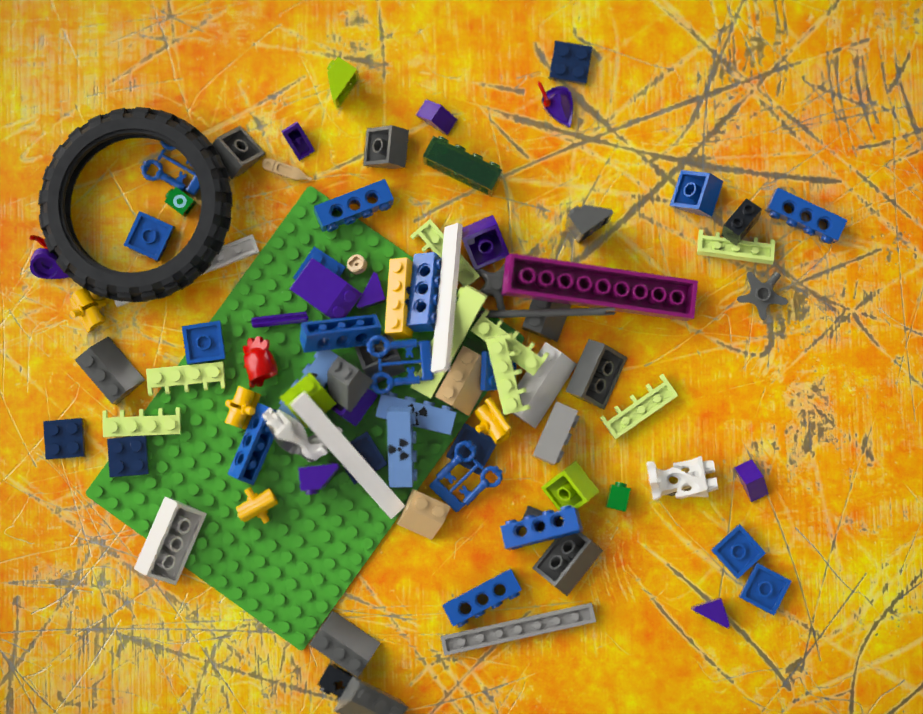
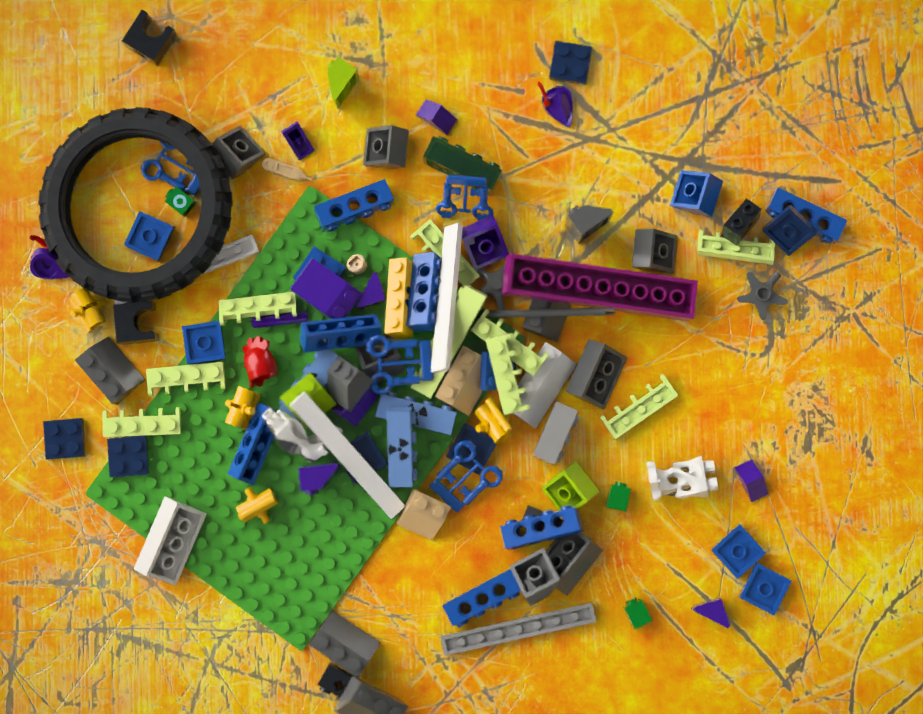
none -> black piece [113,301,159,345]
none -> black piece [122,10,178,67]
none -> yellowish green hinge [219,292,297,325]
none -> blue piece [435,175,494,221]
none -> dark grey slope [510,548,561,606]
none -> green brick [623,597,652,629]
none -> dark grey slope [632,229,677,273]
none -> dark blue plate [762,205,818,256]

